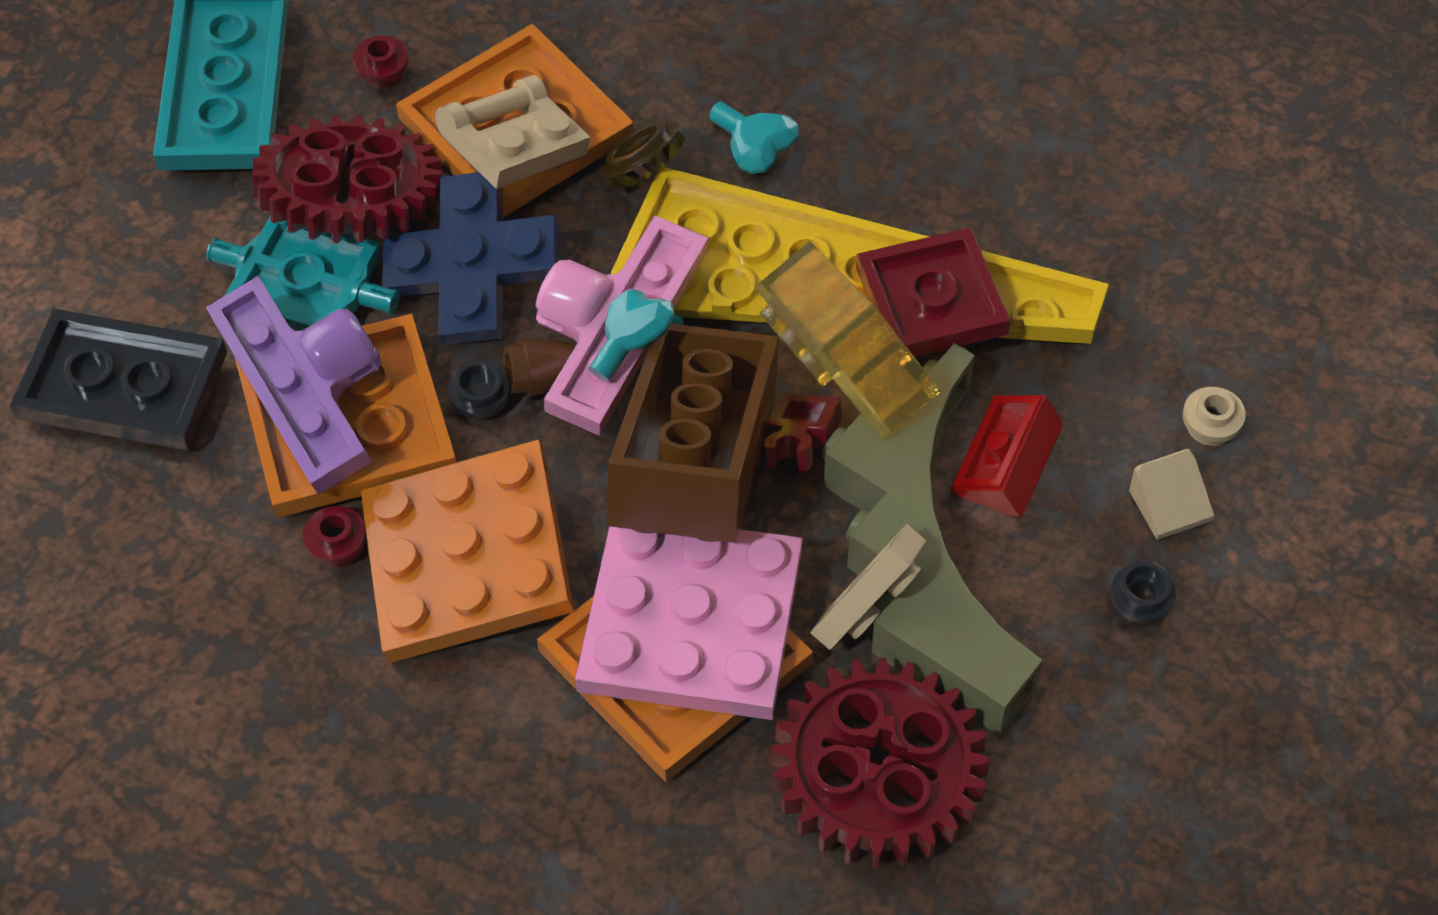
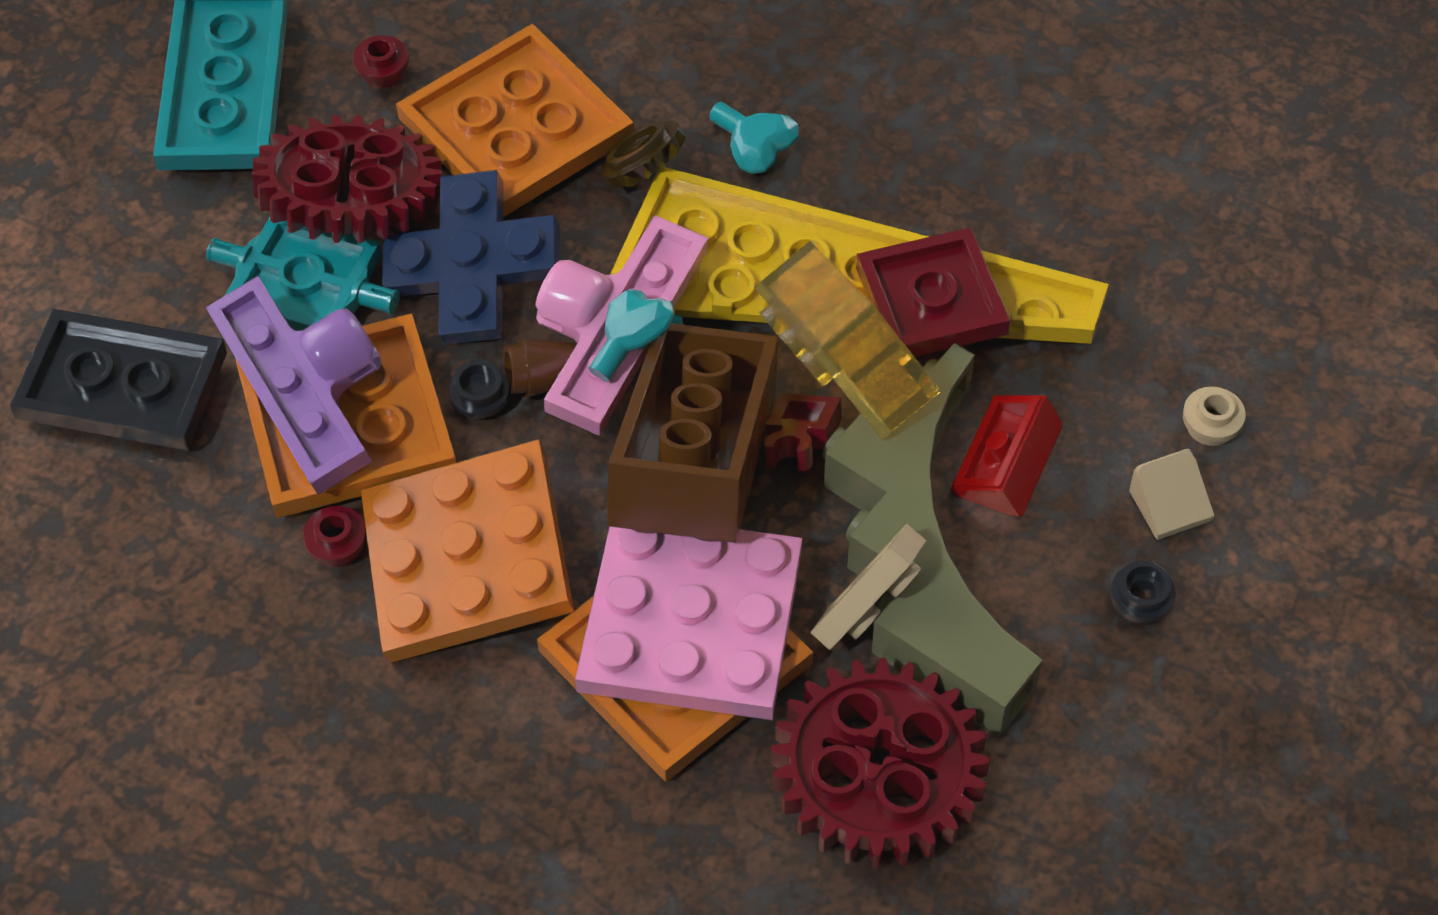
tan plate [435,75,590,189] -> none

